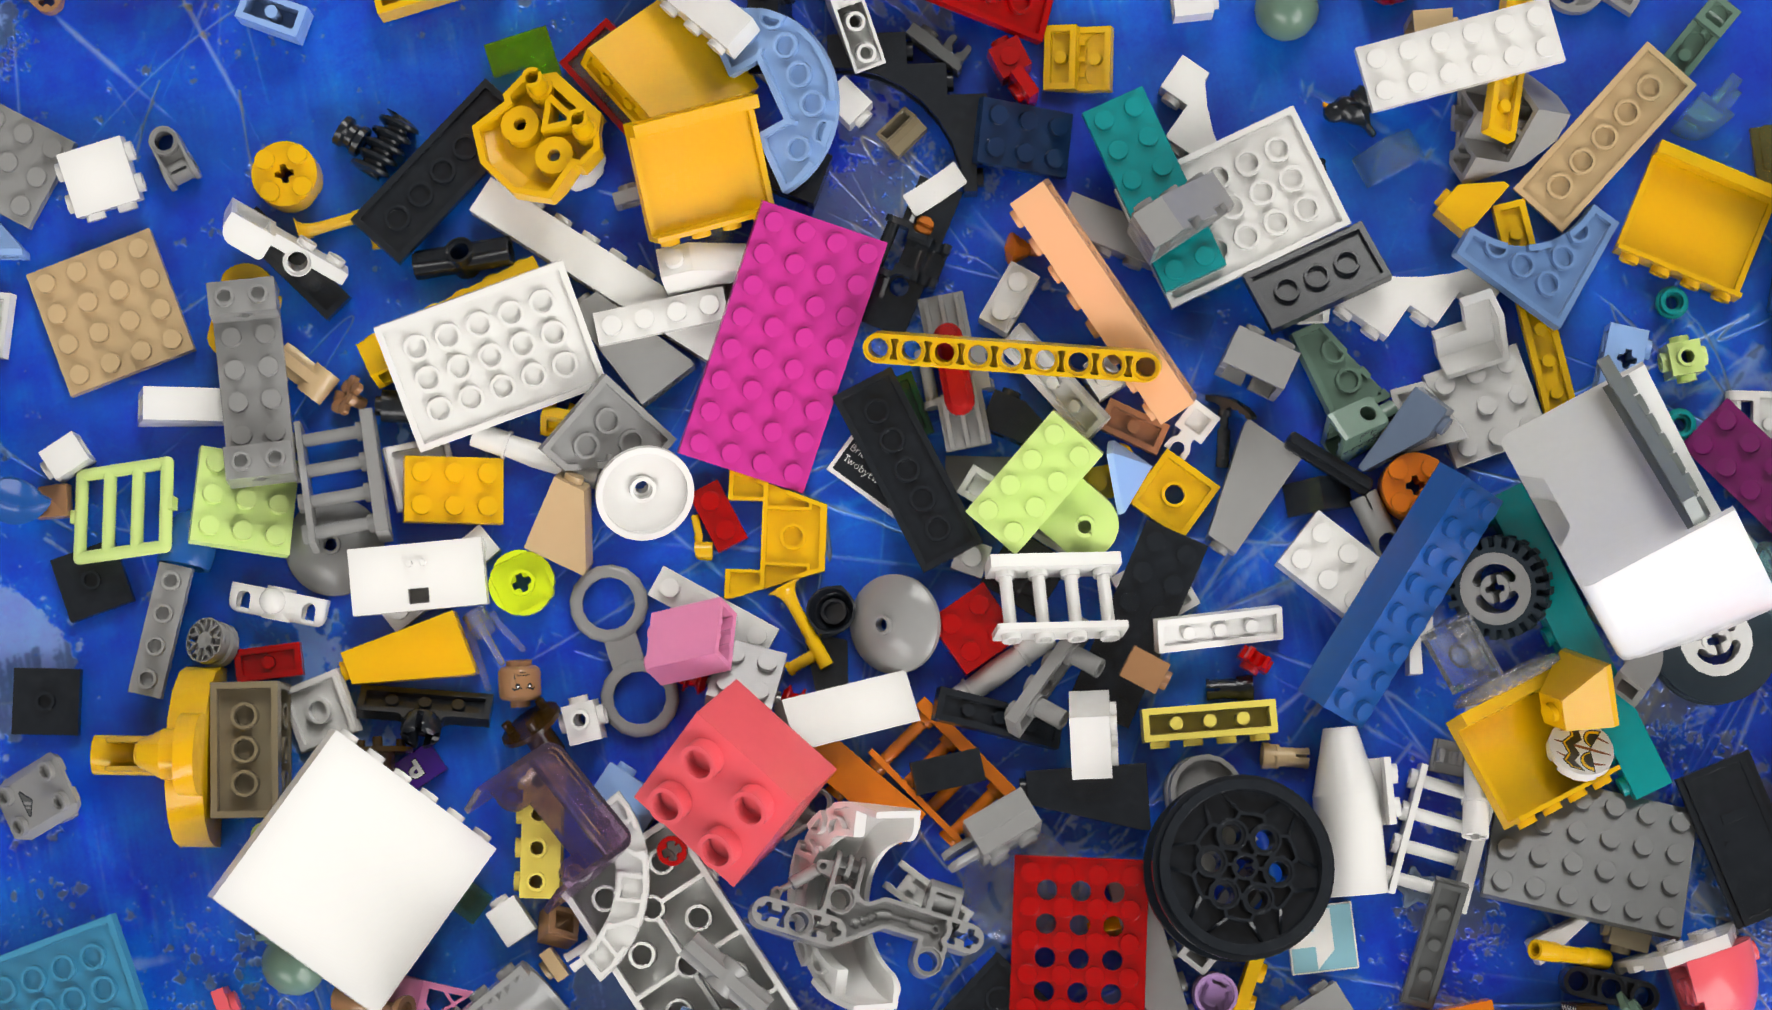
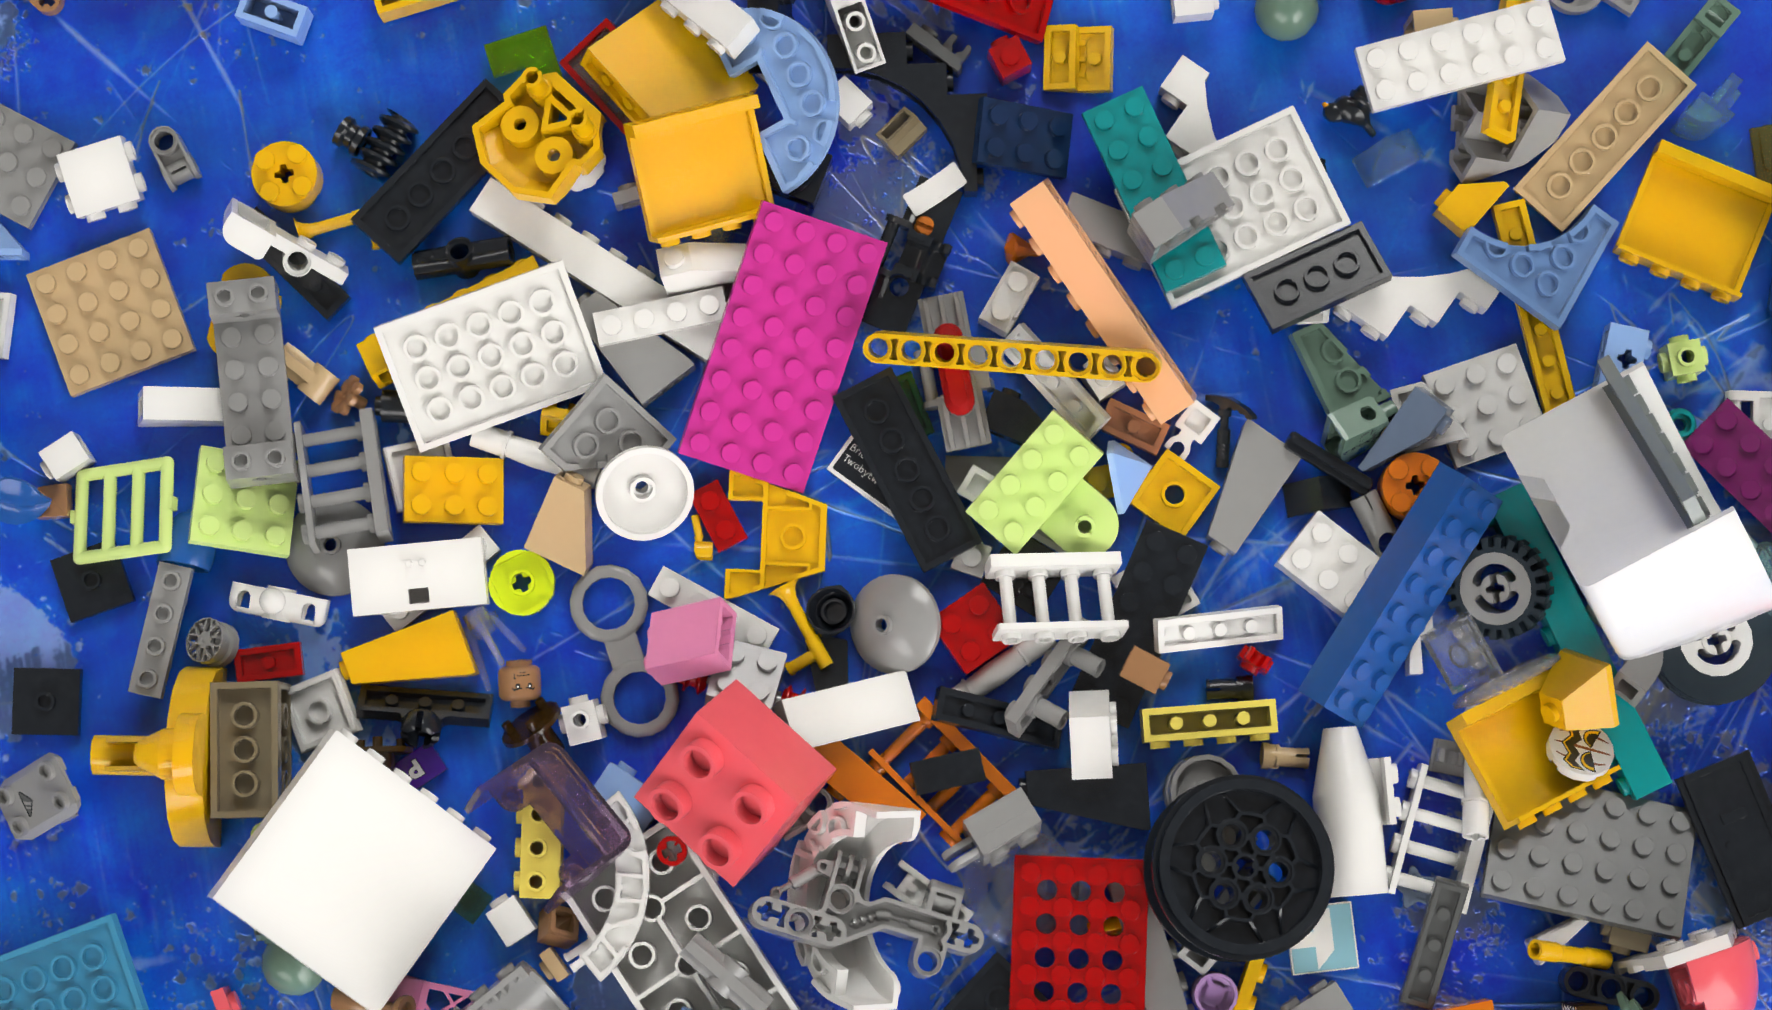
red plate [1008,65,1039,106] -> none
light grey piece [1214,324,1301,402] -> none
white panel [1431,288,1510,379] -> none
teal plate [1655,286,1689,319] -> none

